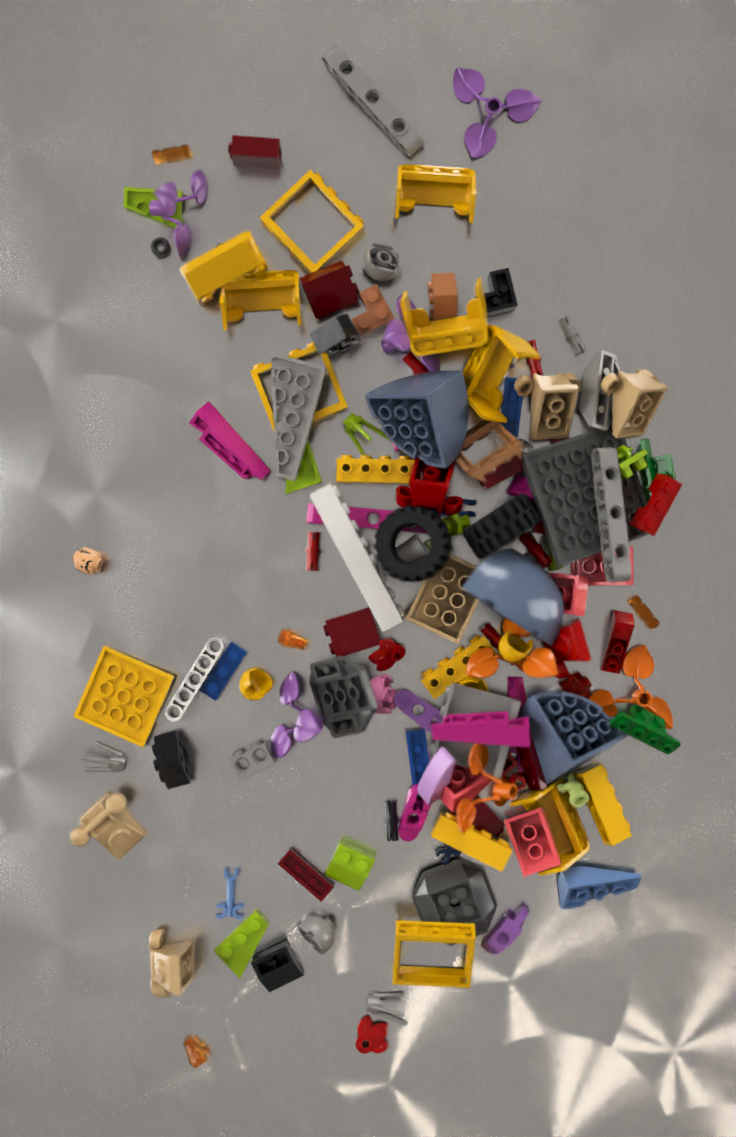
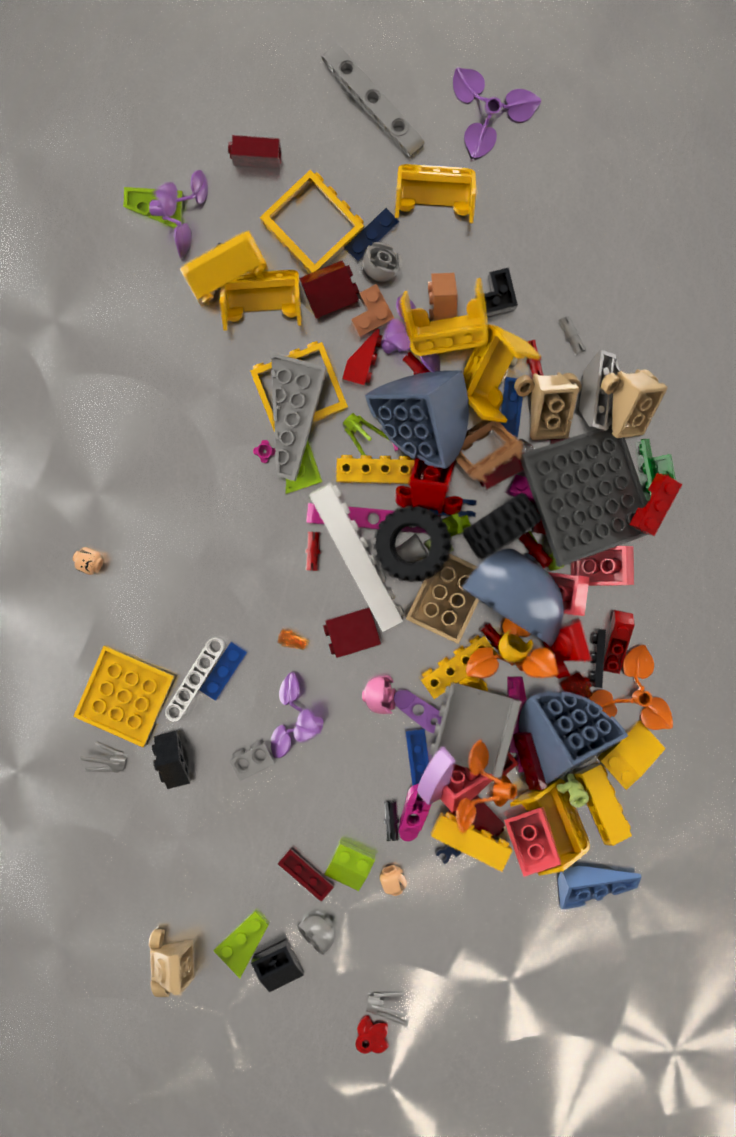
tan piece [70,791,147,861] -> none
dark grey plate [151,237,170,257] -> none
clear orange axle [152,144,190,162] -> none
clear orange cone [183,1037,207,1069] -> none
dark pink wedge [189,402,270,480] -> none
medium blue bar [216,868,244,920] -> none
yellow hair [239,668,273,701] -> none
brick [309,314,358,355] -> none
dark grey piece [309,655,378,738] -> none
red plate [368,639,405,671] -> none
yellow window [392,920,476,988] -> none
dark grey piece [411,858,498,946] -> none
dark pink wedge [431,711,530,747] -> none
medium lavender piece [480,905,530,954] -> none
red pin [509,772,526,790] -> none
light grey beam [591,447,631,582] -> none
green bracket [609,705,681,755] -> none
lime hips [617,445,647,480] -> none
clear orange axle [629,595,660,629] -> none
none -> dark pink plate [253,440,276,463]
none -> red slope [342,328,383,388]
none -> dark blue plate [344,208,399,263]
none -> light nougat head [379,865,407,896]
none -> black plate [589,628,606,688]
none -> yellow slope [597,720,666,790]

